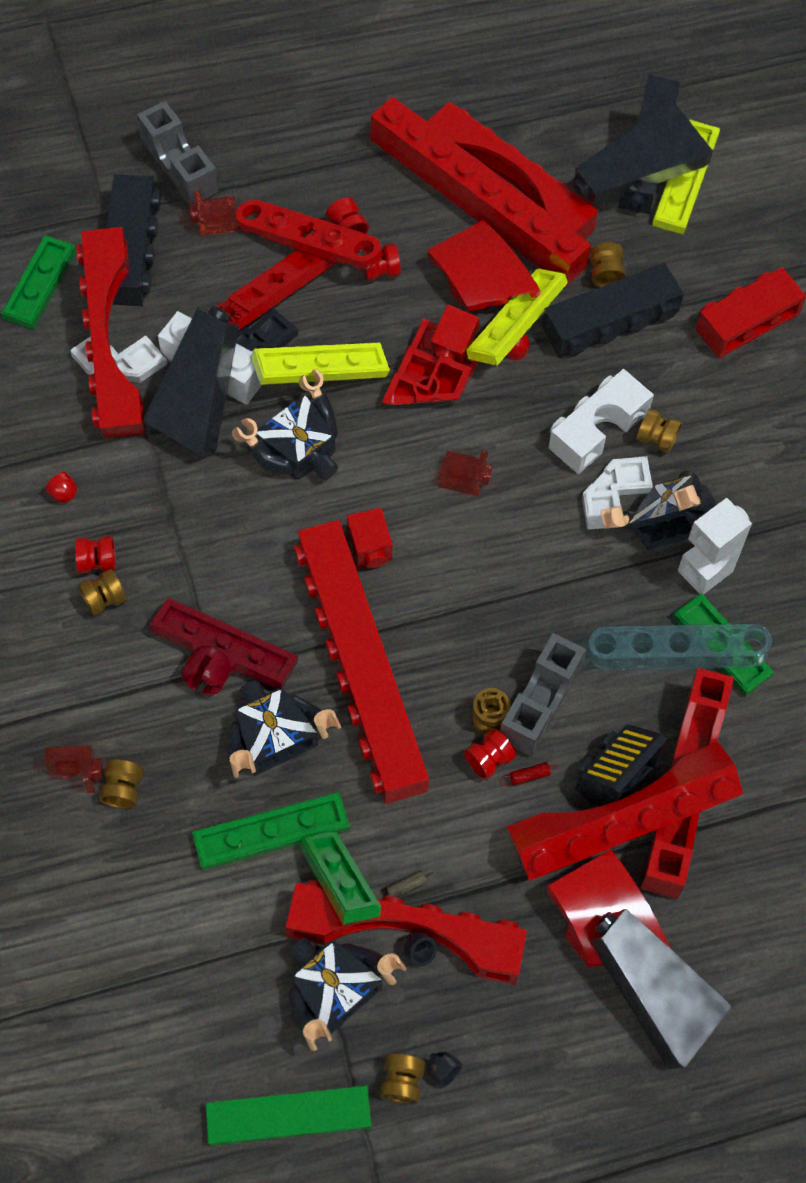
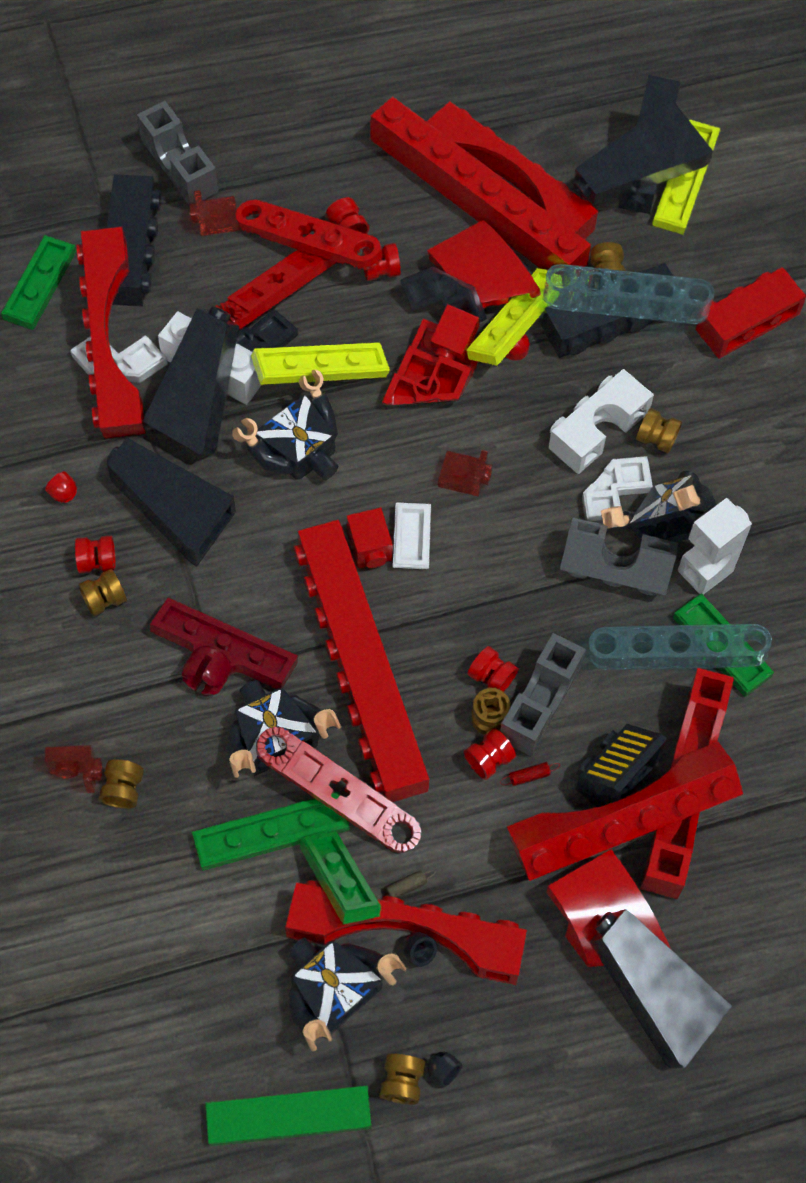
none -> black slope [107,438,236,567]
none -> piece [256,727,421,853]
none -> white tile [393,503,431,569]
none -> black tile [400,266,487,323]
none -> red wheel [467,646,519,692]
none -> clear light blue beam [543,264,715,324]
none -> dark grey arch [560,518,678,595]

